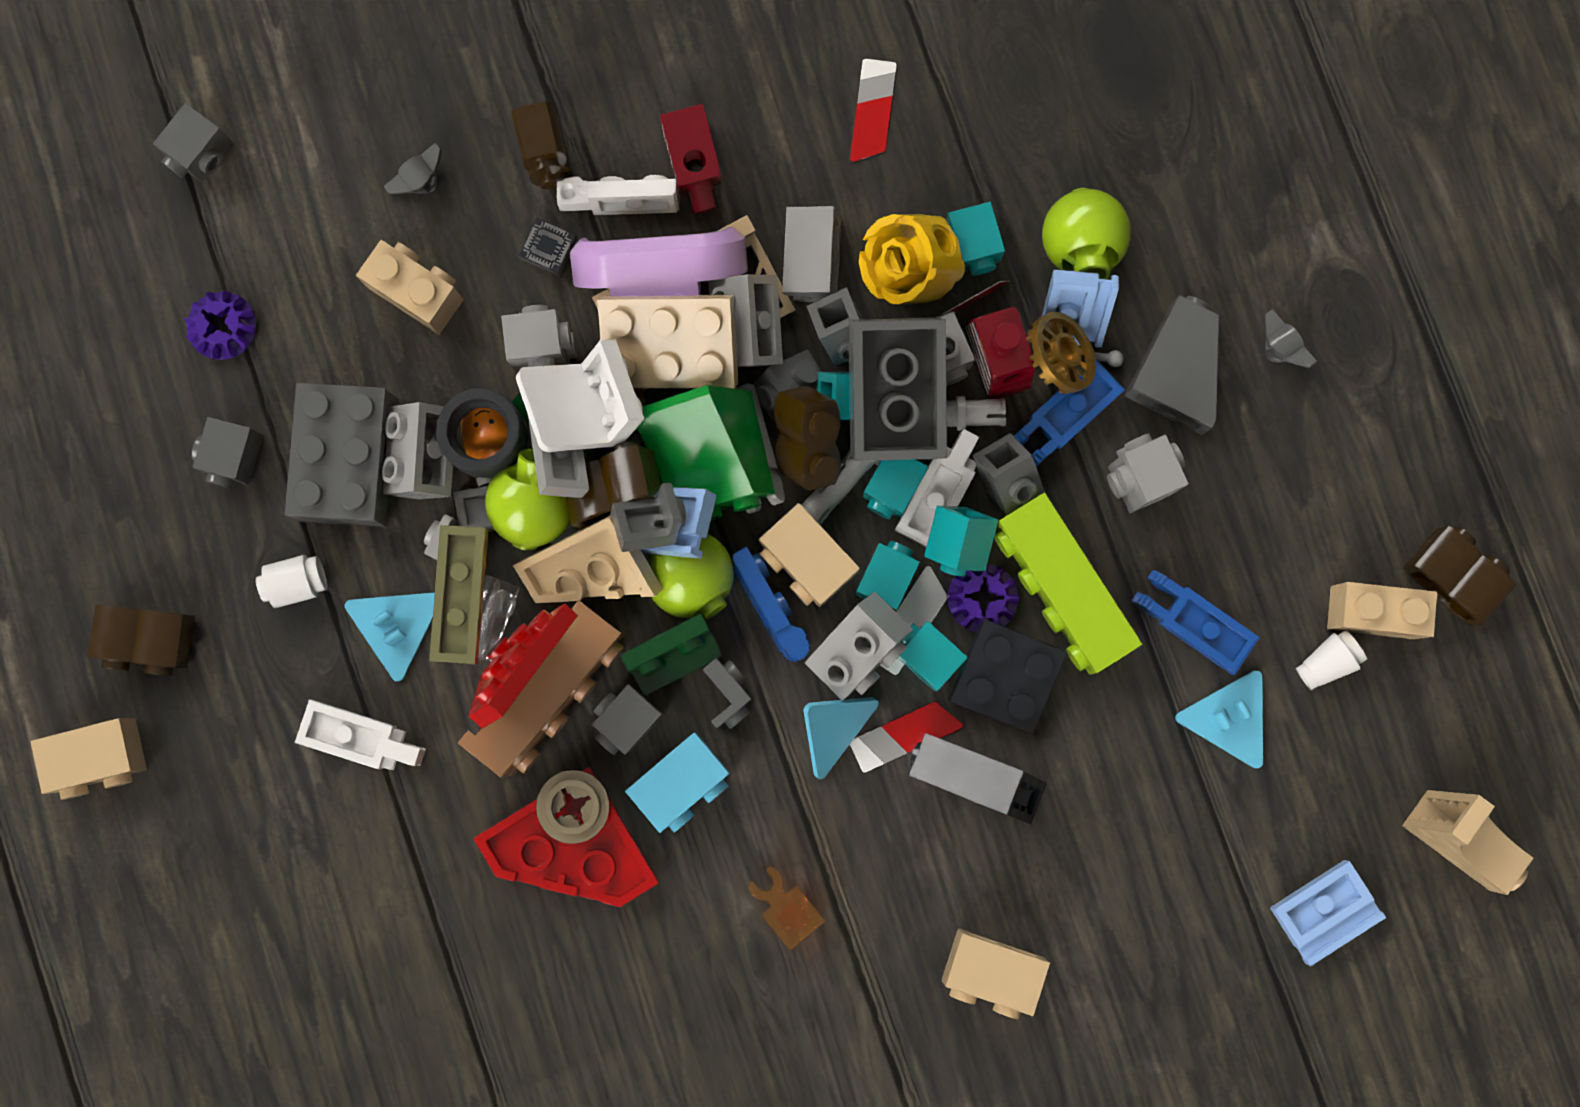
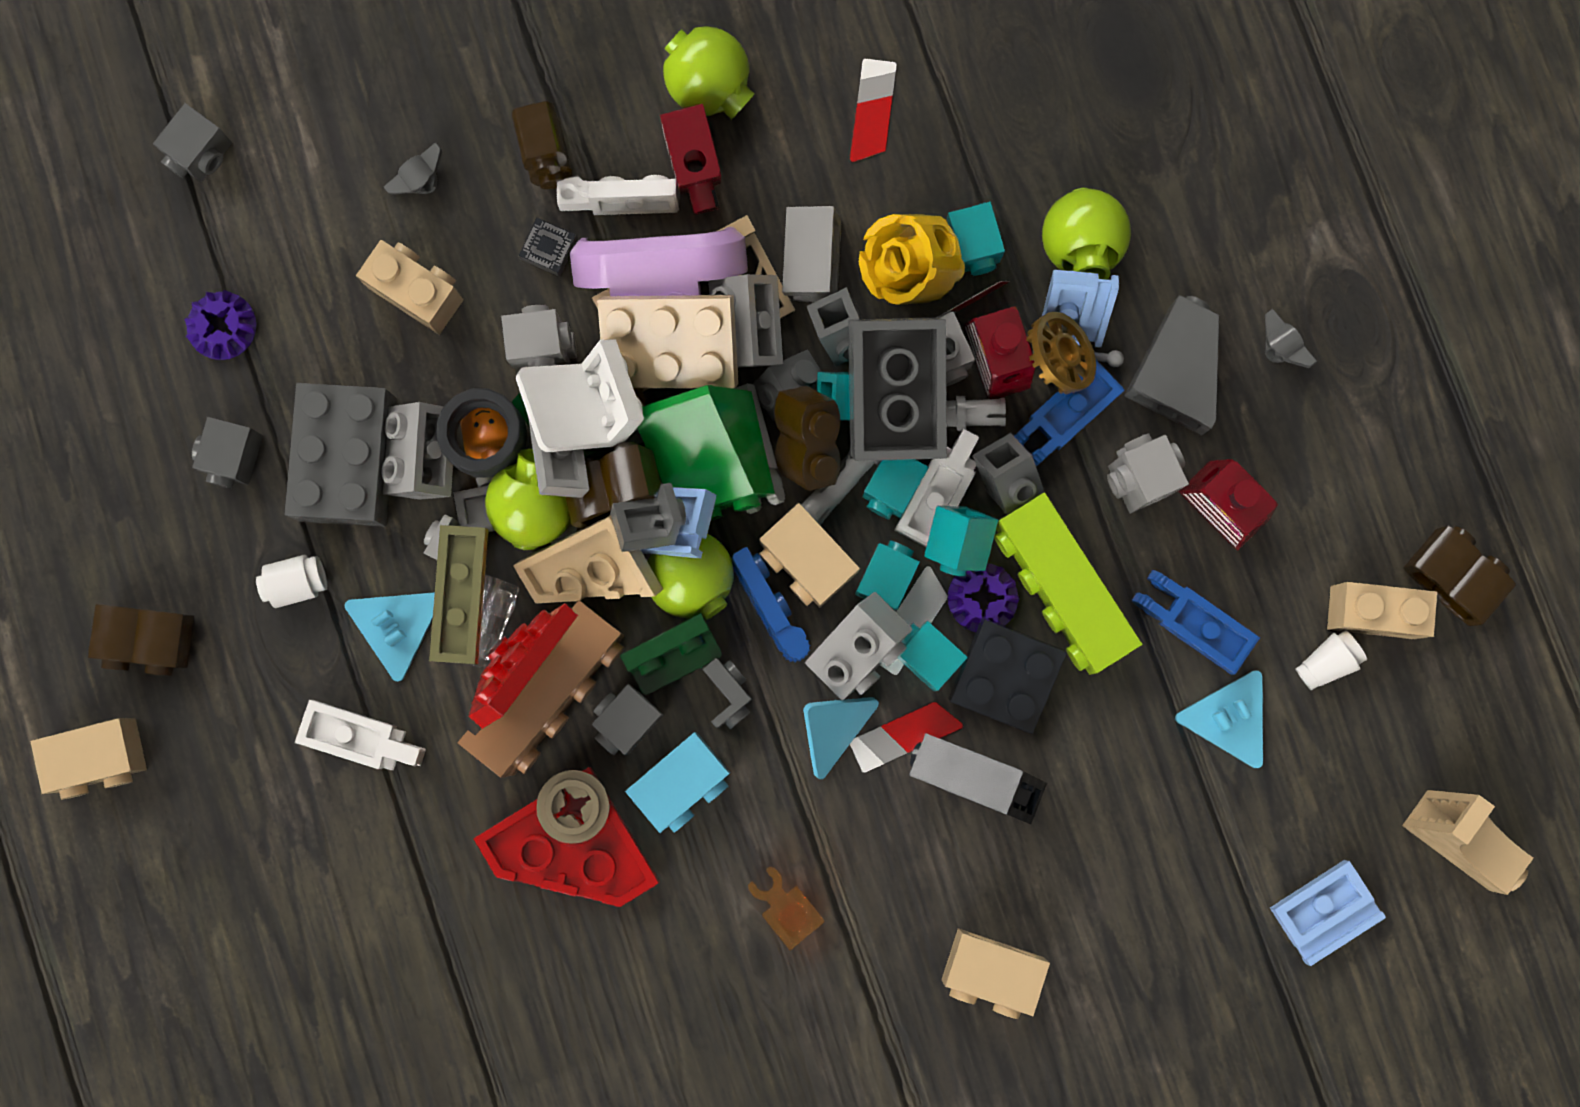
none -> lime brick [663,26,754,119]
none -> dark red torso [1178,459,1278,551]

